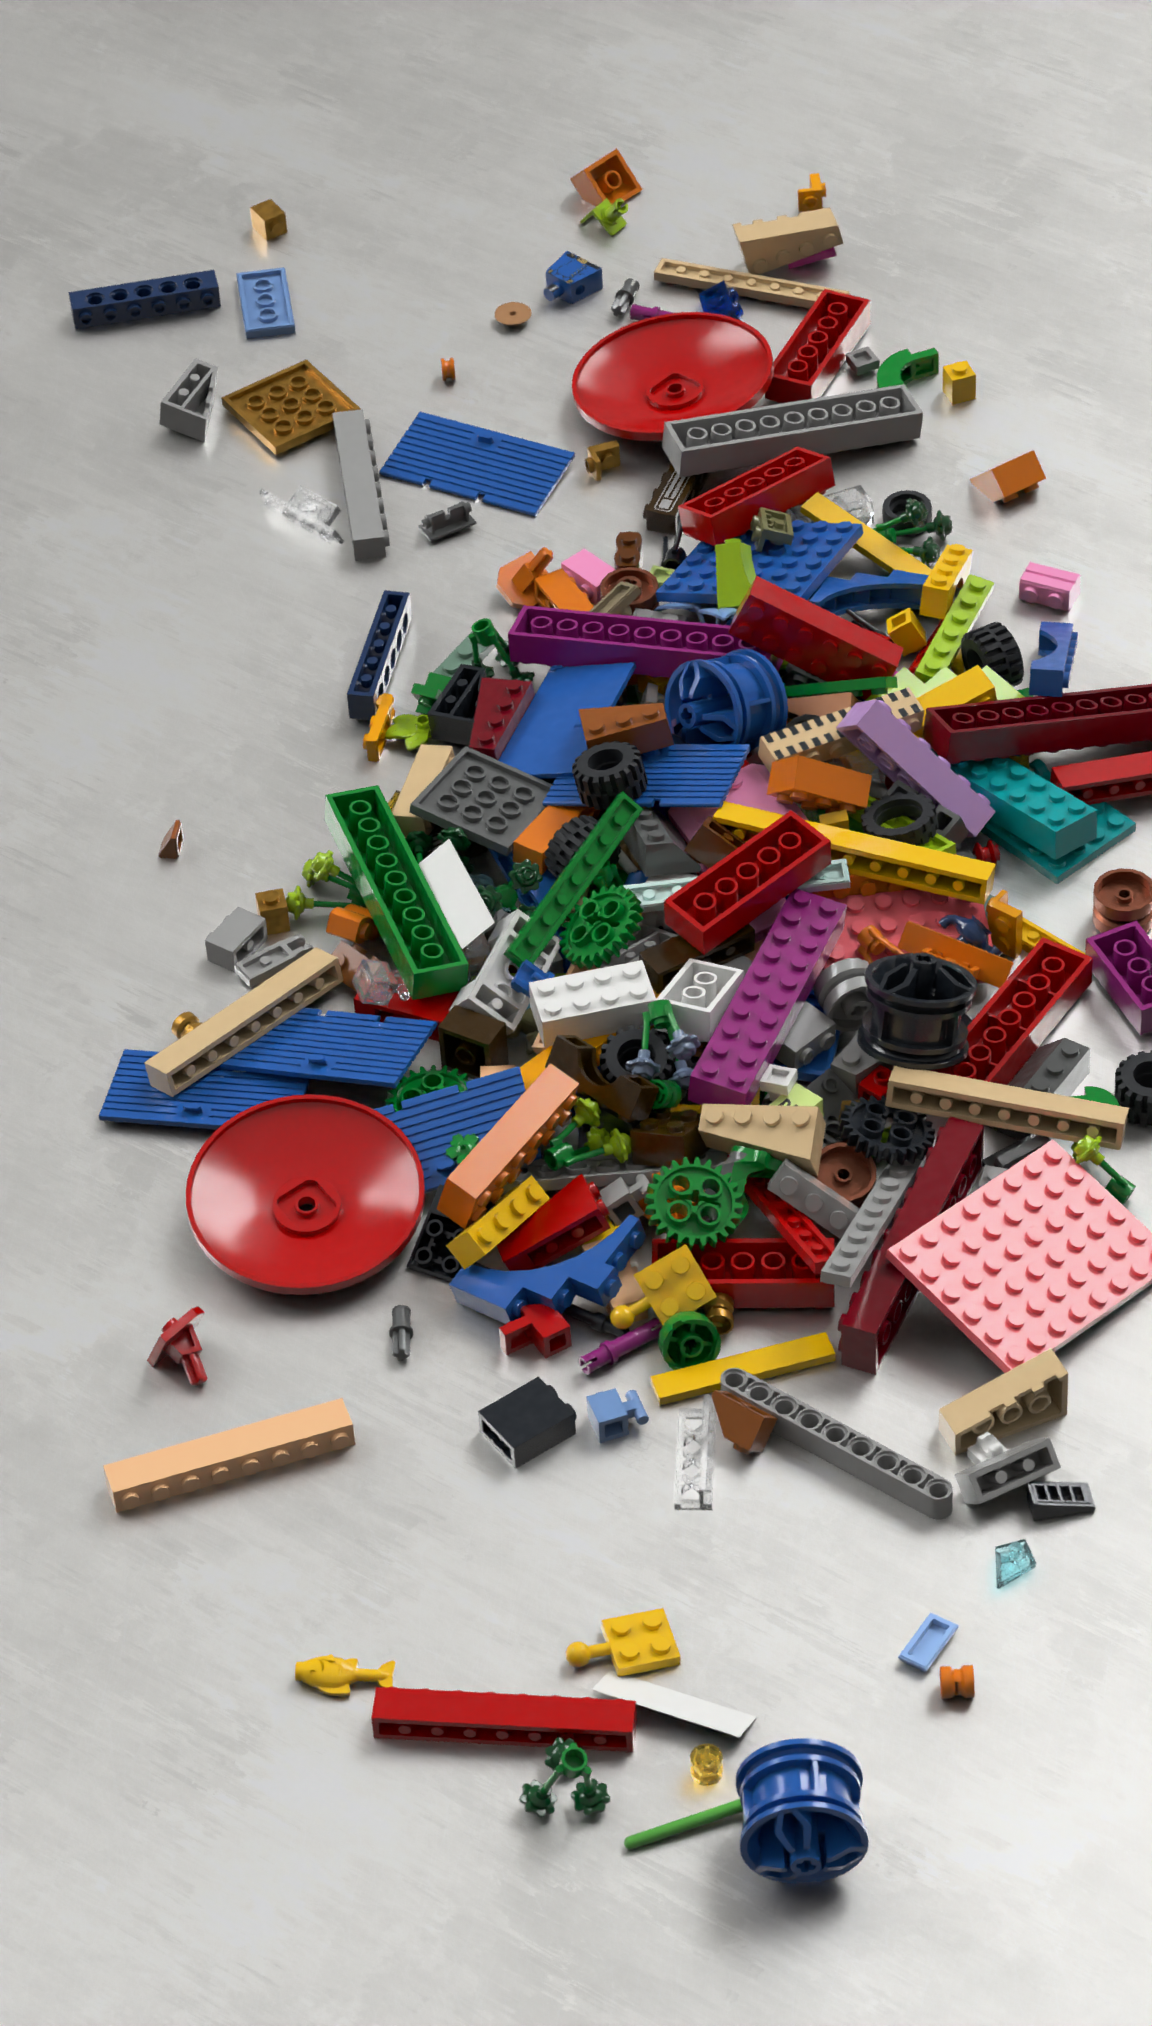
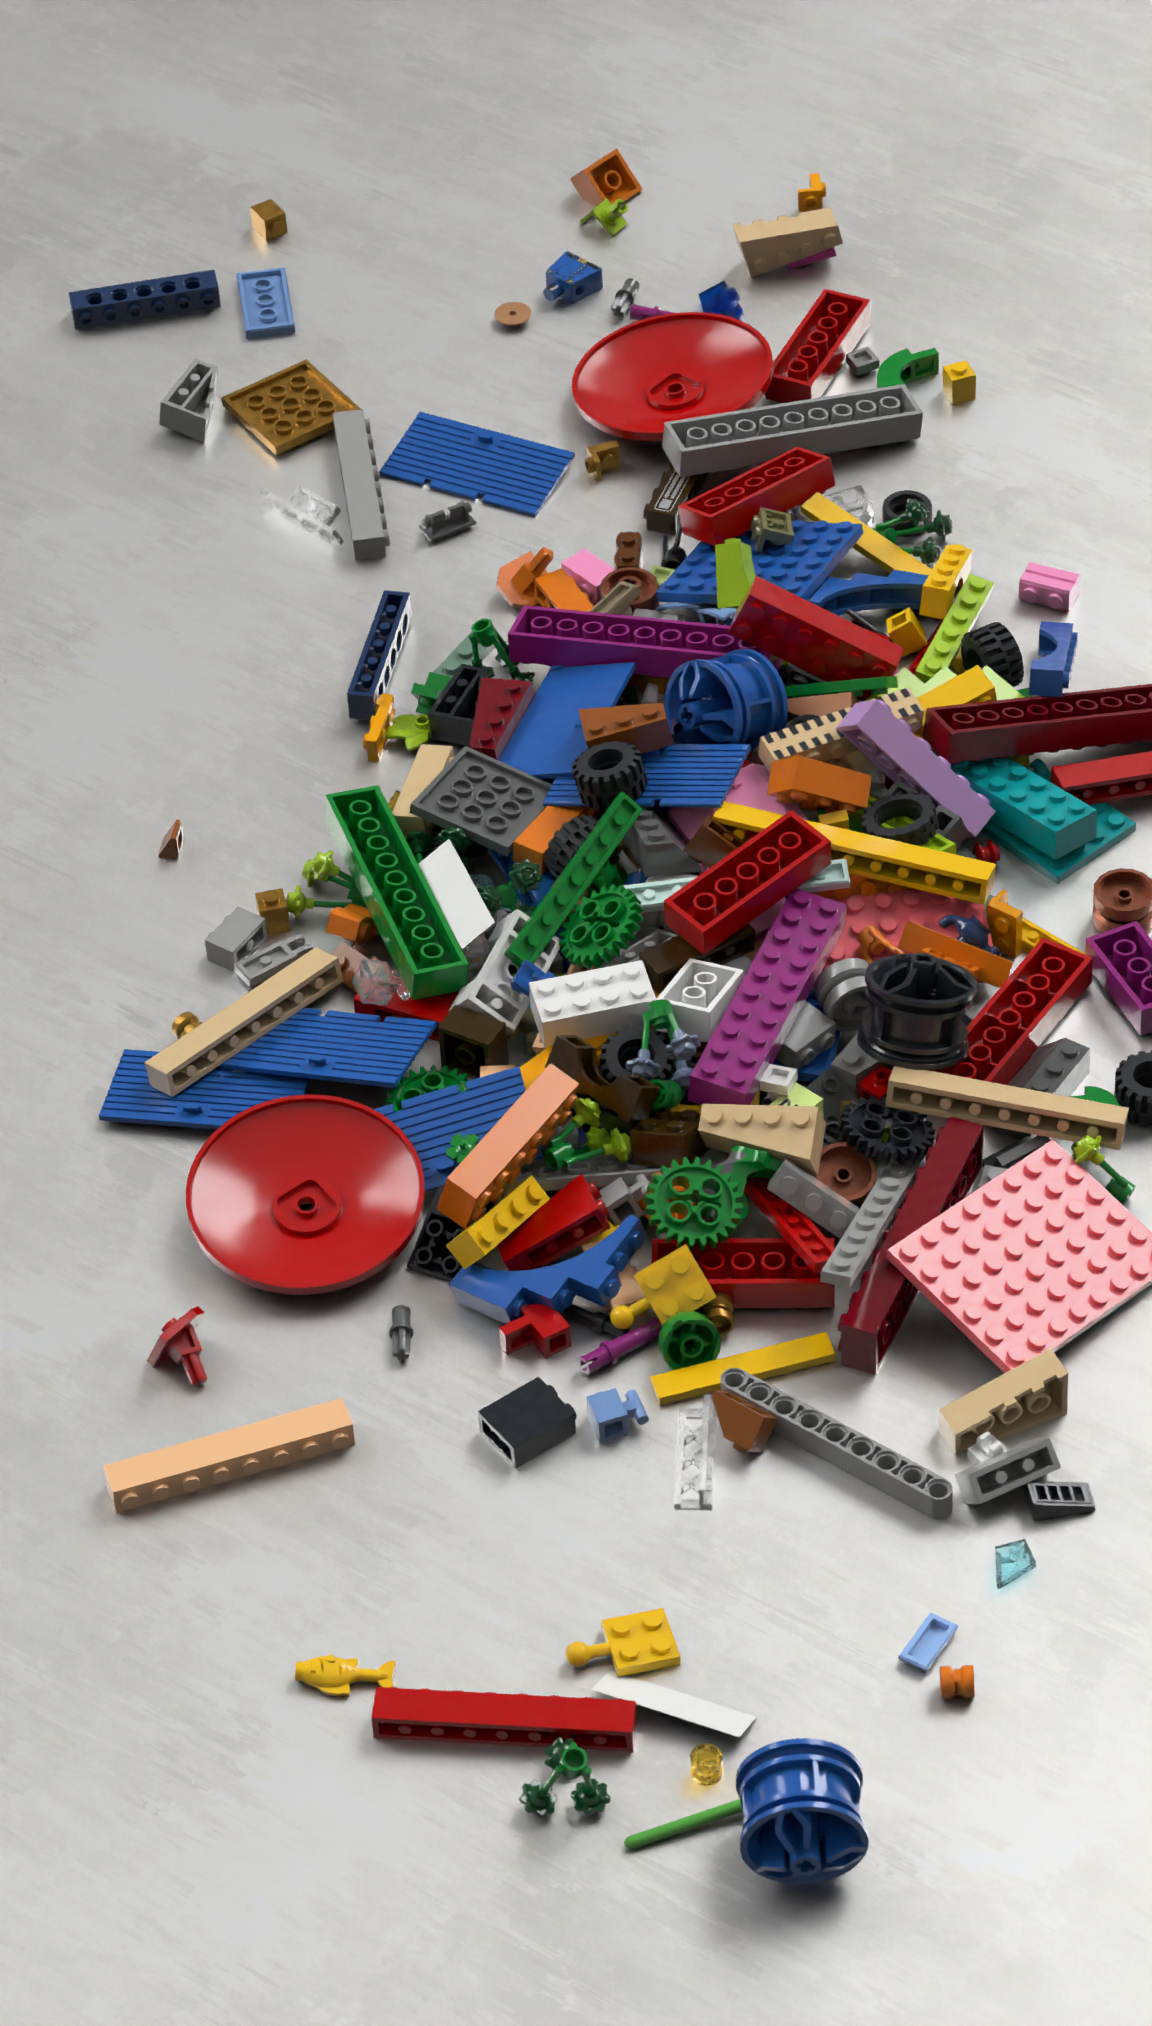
orange bush [441,357,456,381] -> none
tan plate [654,258,849,309] -> none
orange slope [970,450,1046,503] -> none

